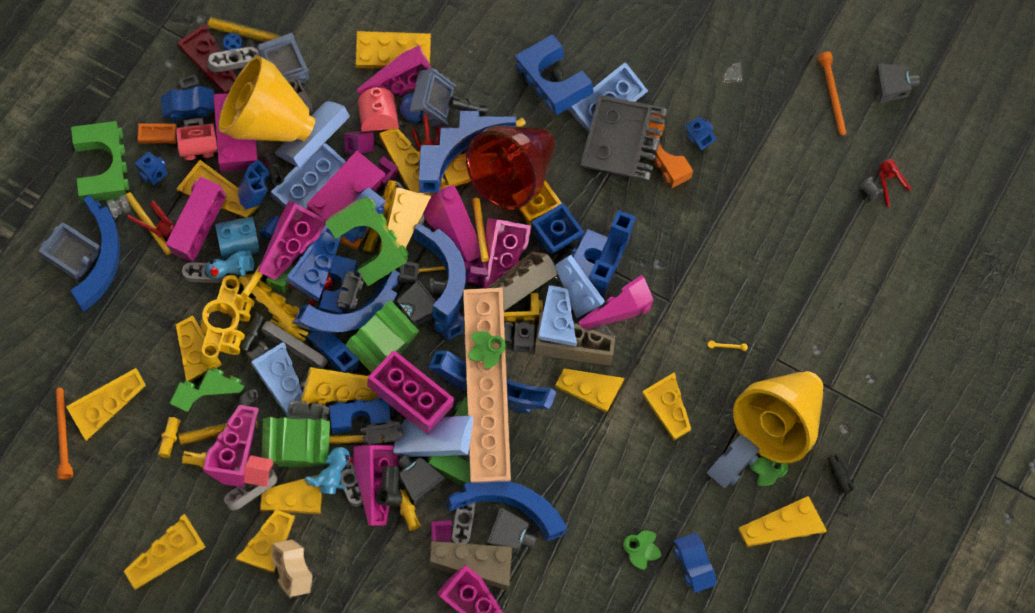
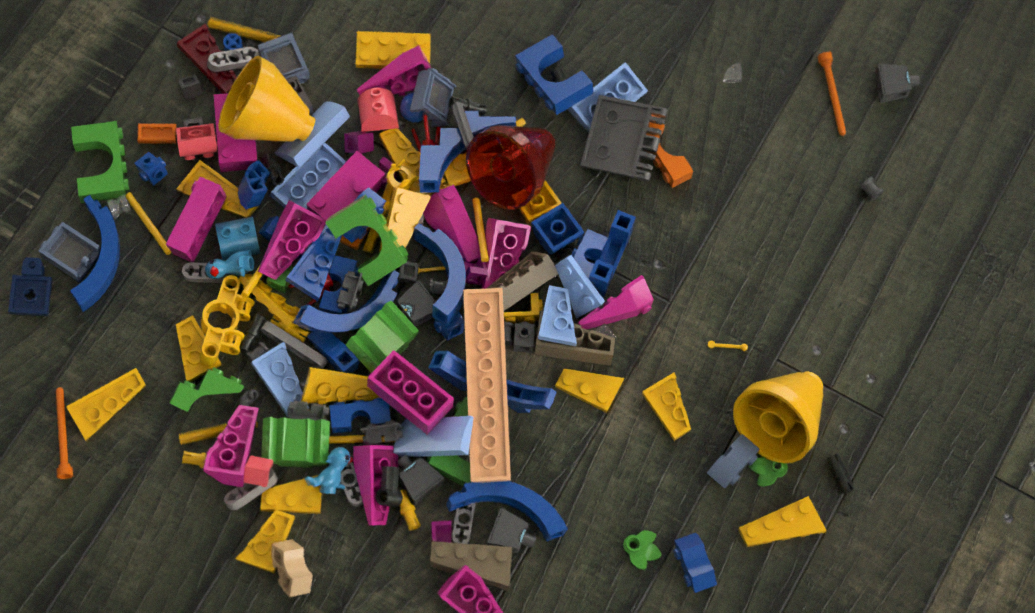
yellow wing [124,513,205,589] -> none
red plant [127,201,175,238] -> none
yellow pin [158,417,181,458] -> none
blue brick [161,86,215,121] -> none
bright green plate [468,331,506,369] -> none
blue brick [685,116,716,150] -> none
red plant [878,159,911,207] -> none
none -> dark blue plate [8,257,53,316]
none -> yellow piece [386,159,417,191]
none -> dark grey axle [452,102,476,149]

